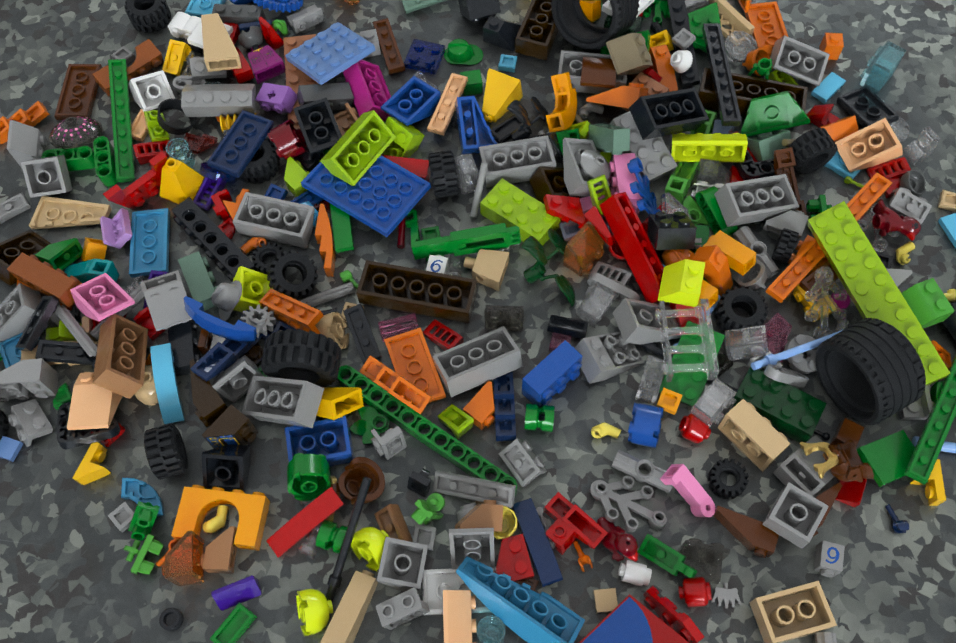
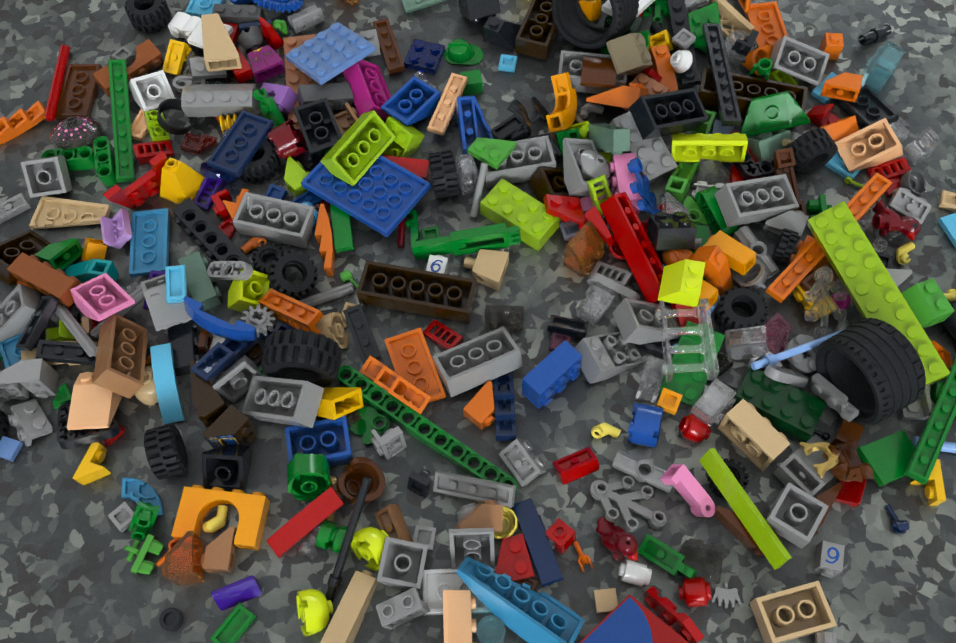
light grey slope [7,120,47,168] -> none
red bracket [133,307,166,341] -> none
clear light blue wheel [166,138,196,168] -> none
light grey piece [211,280,242,321] -> none
clear pink tile [378,313,419,342] -> none
bright green hips [411,493,445,525] -> none
lime slope [437,404,474,440] -> none
yellow slope [482,68,523,123] -> none
dark green plant [521,228,575,307] -> none
green wheel [524,404,555,432] -> none
red slope [544,492,608,550] -> none
none -> red axle [44,44,70,122]
none -> medium azure tile [165,265,187,304]
none -> light grey beam [207,261,253,280]
none -> green plate [252,88,285,129]
none -> bright green wing [467,137,516,170]
none -> red slope [552,447,600,485]
none -> lime tile [699,448,792,570]
none -> black bracket [731,29,759,56]
none -> light grey hinge [810,373,859,422]
none -> orange slope [820,72,863,102]
none -> black pin [858,24,892,45]

